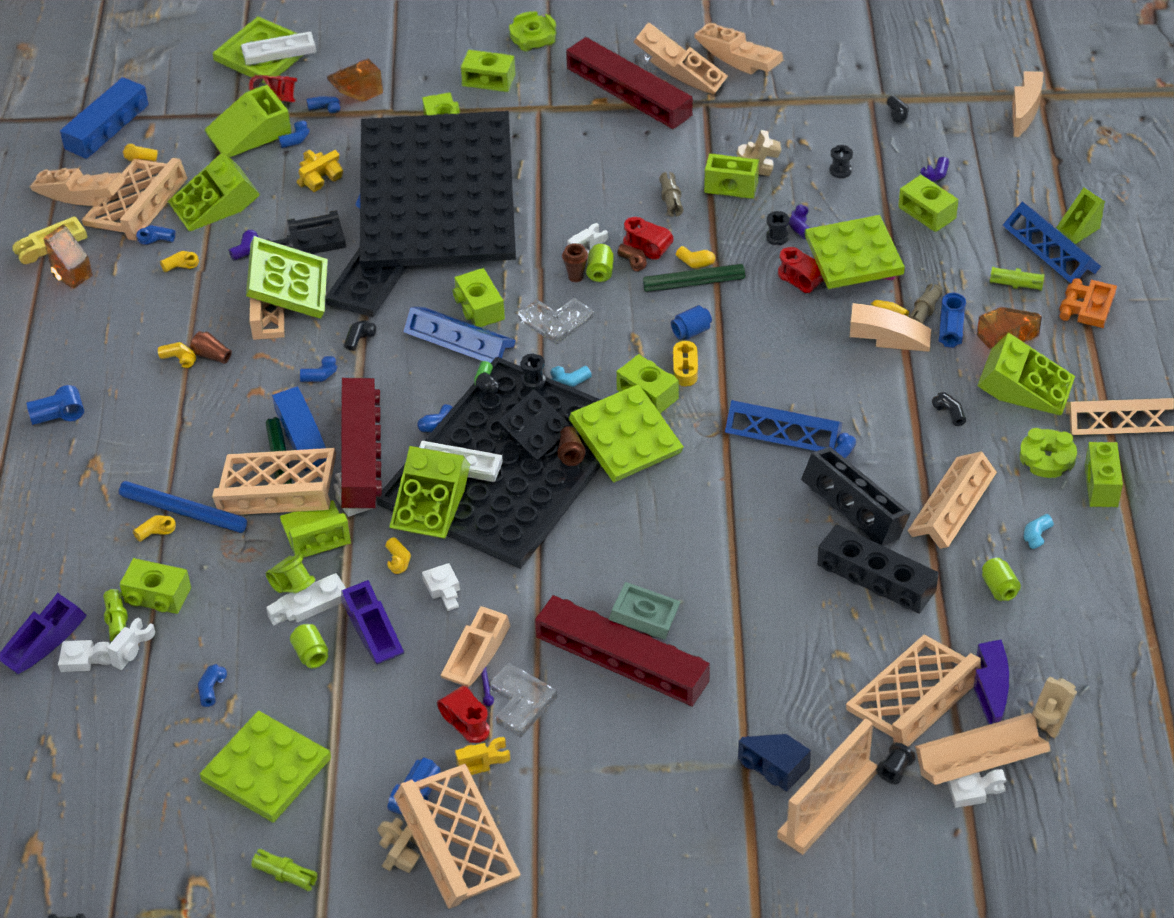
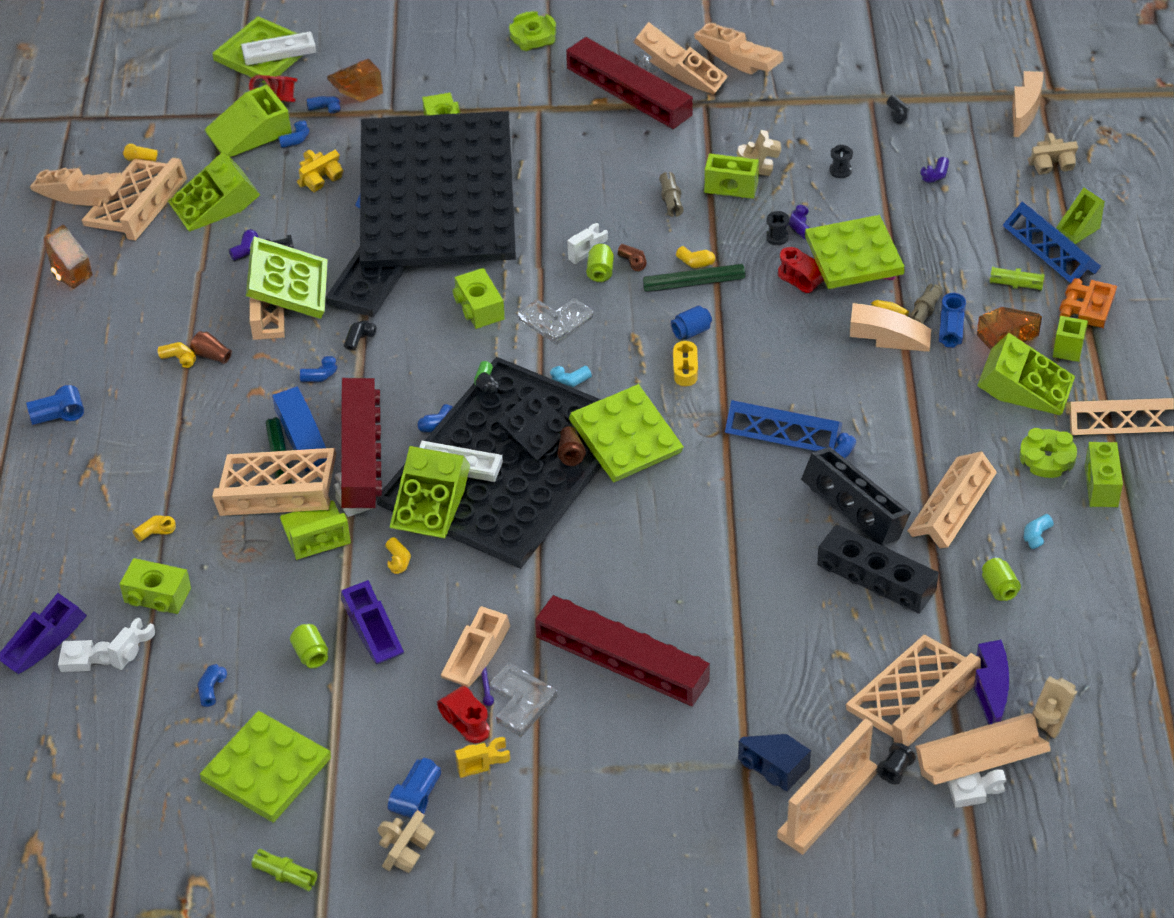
light yellow hinge [12,216,88,265] -> none
blue brick [60,77,149,159] -> none
lime pin [103,589,128,642] -> none
blue axle [118,481,247,533] -> none
blue arm [136,225,176,245] -> none
yellow arm [160,251,199,273] -> none
lime piece [265,554,316,593] -> none
white hinge [266,573,346,626] -> none
black plate [287,210,346,254] -> none
light nougat fence [394,764,521,909] -> none
fence [403,307,516,363] -> none
white plate [422,563,460,611] -> none
lime brick [461,49,516,92] -> none
black bush [520,353,546,390] -> none
copper cone [562,243,588,282] -> none
sand green plate [609,582,681,640] -> none
lime brick [616,354,679,414] -> none
red piece [623,217,674,260] -> none
lime brick [898,175,959,232] -> none
black arm [932,392,966,426] -> none
none -> tan hips [1028,133,1078,175]
none -> lime slope [1053,316,1088,362]

